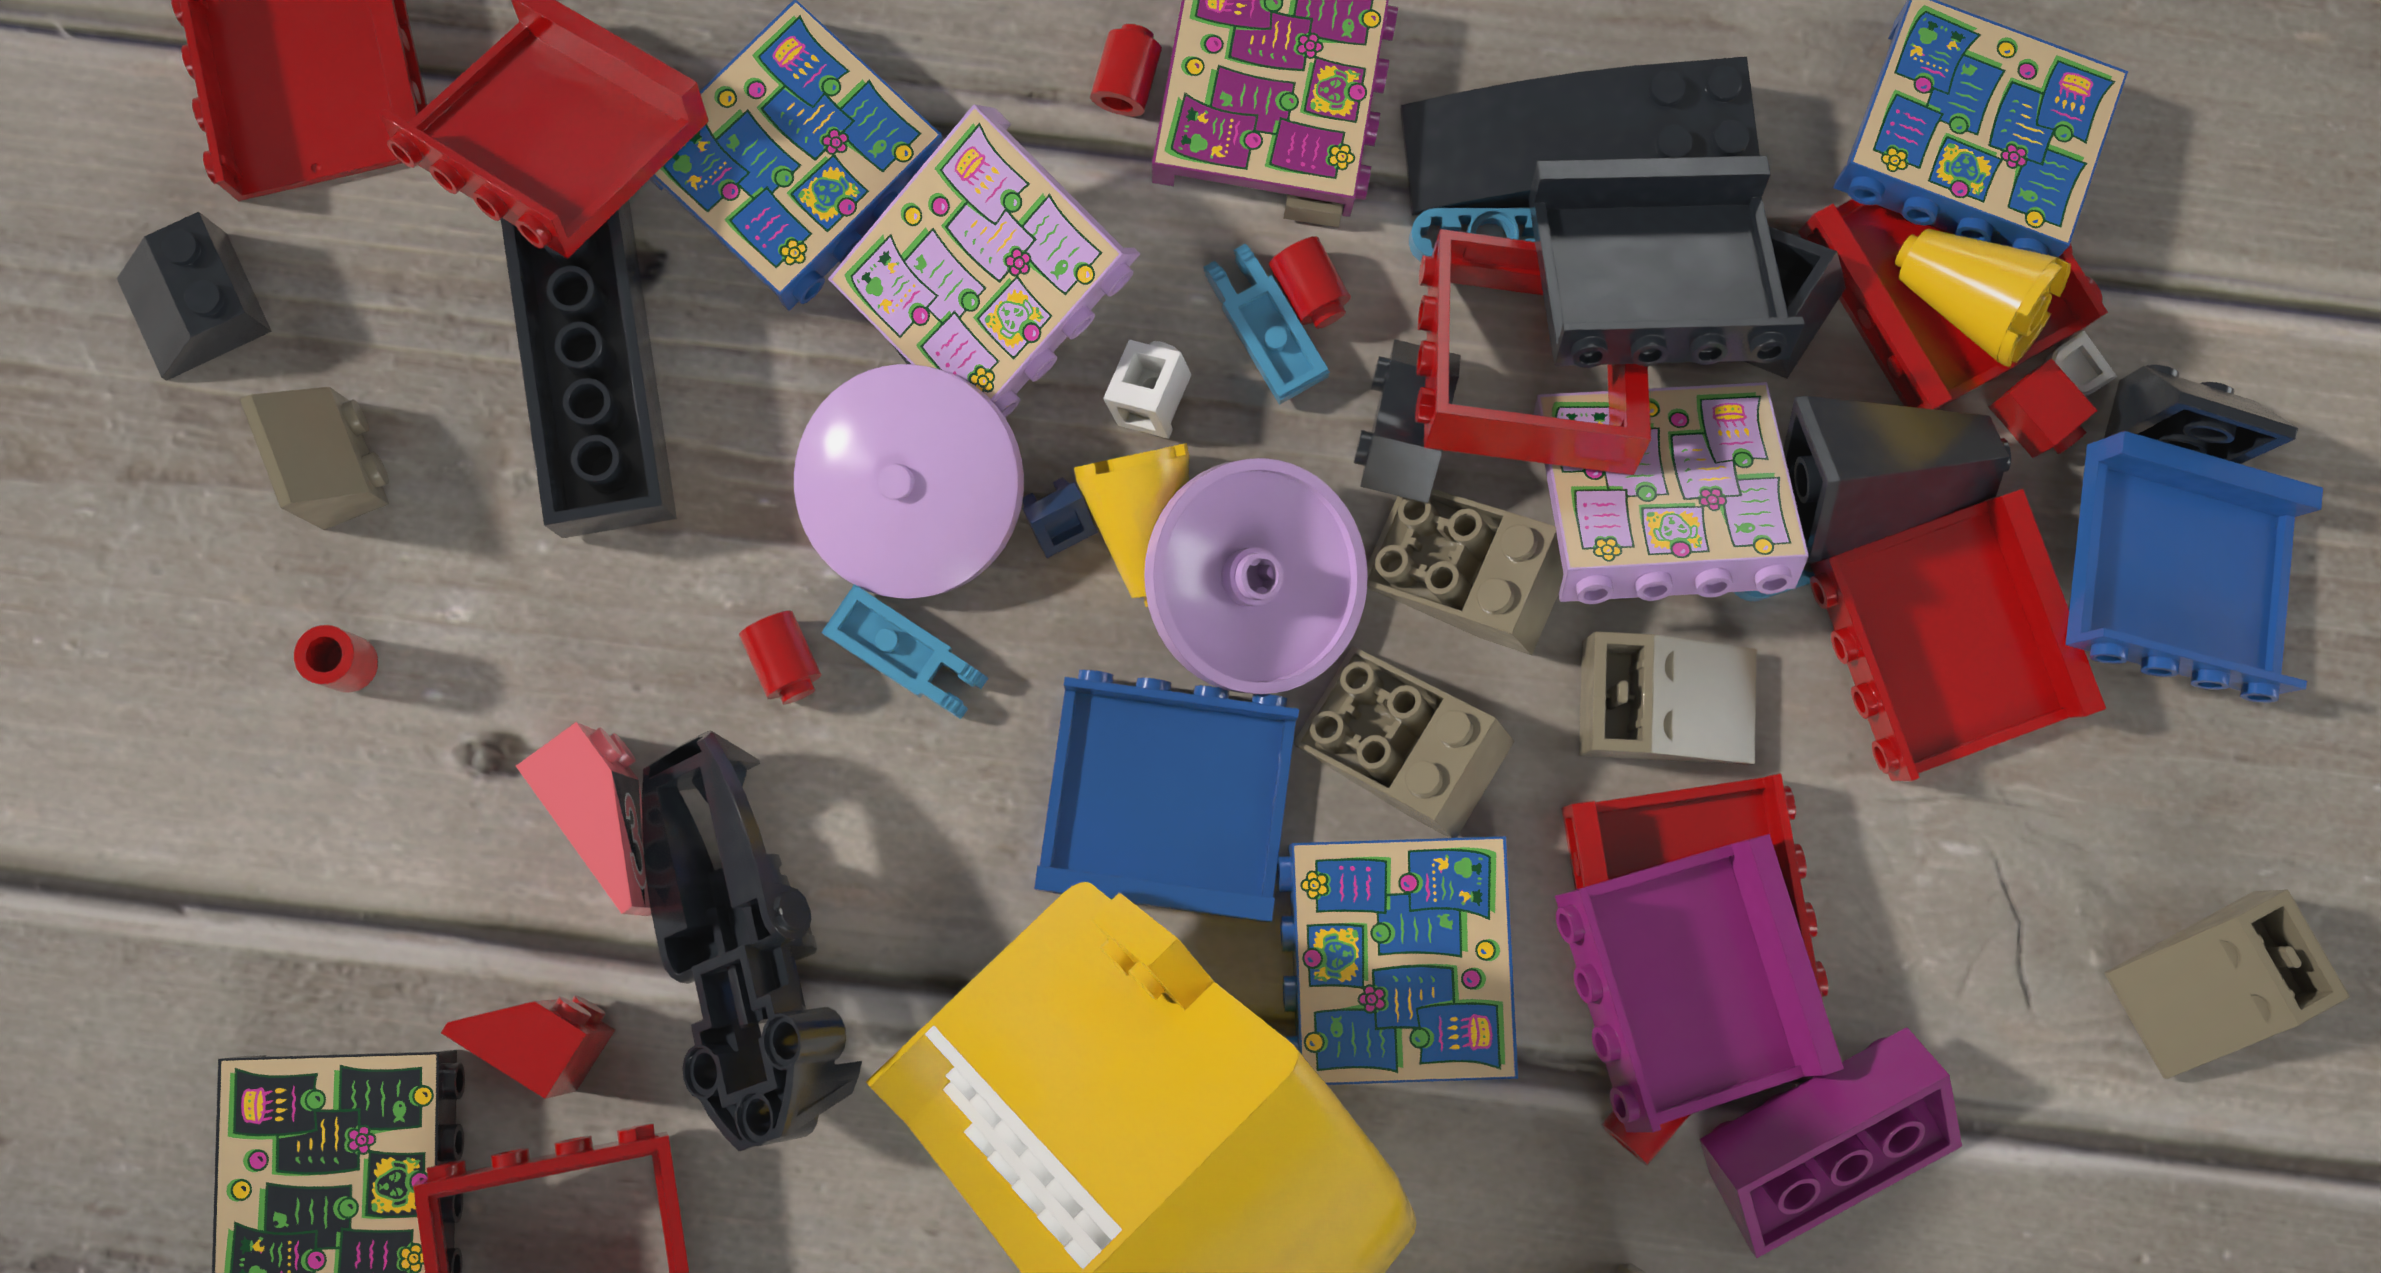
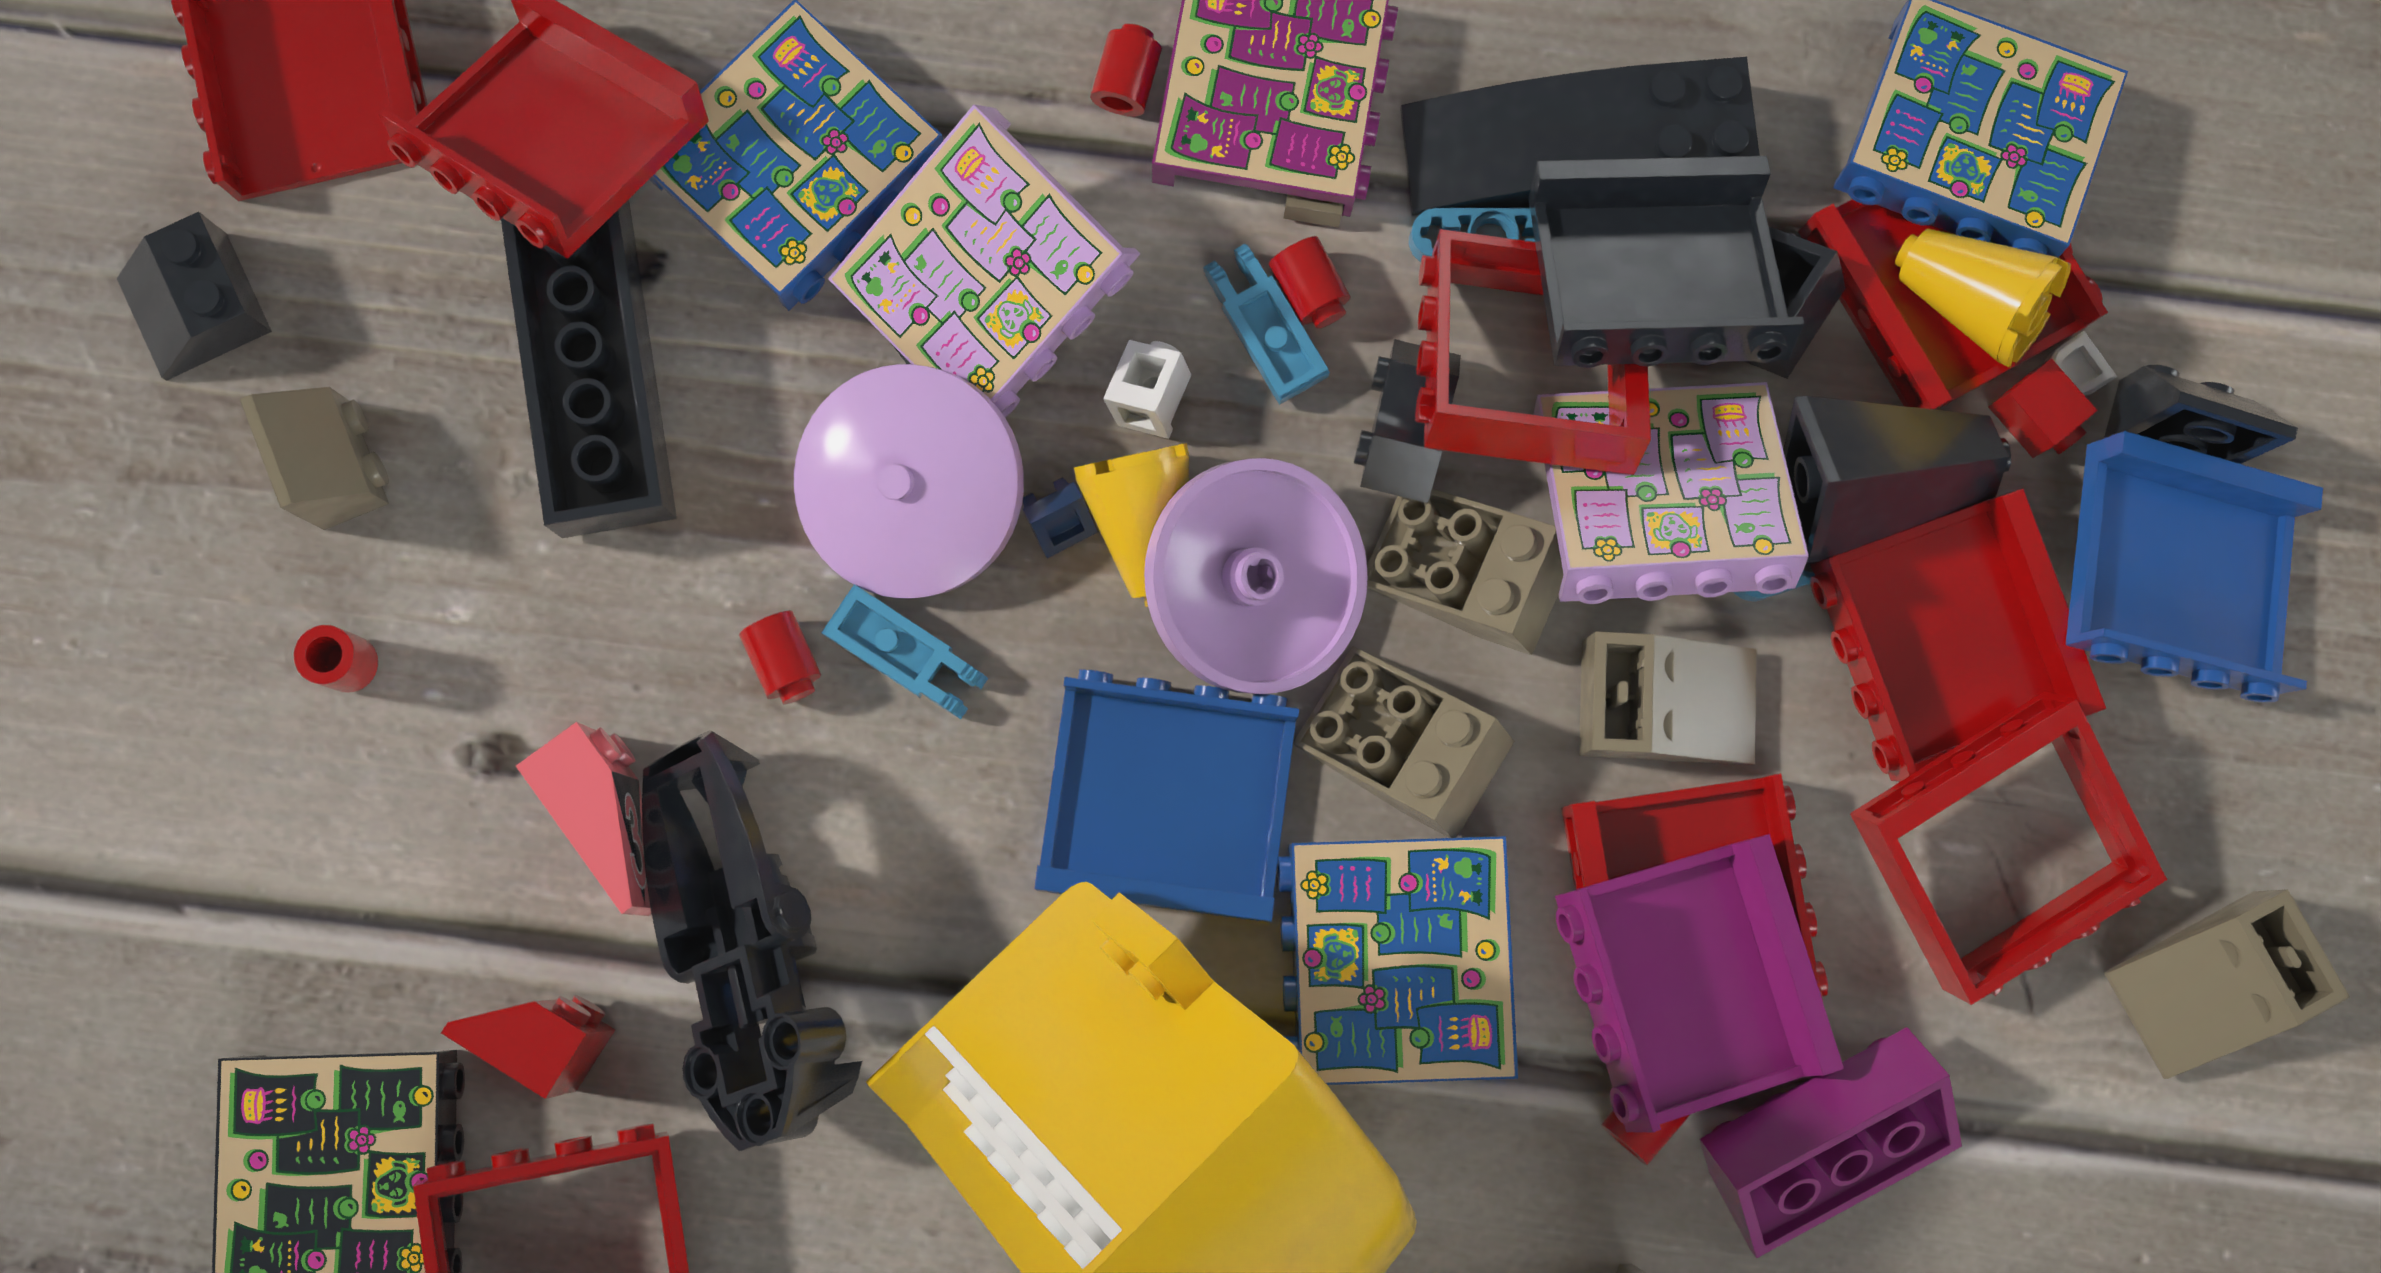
none -> red window [1850,691,2167,1005]

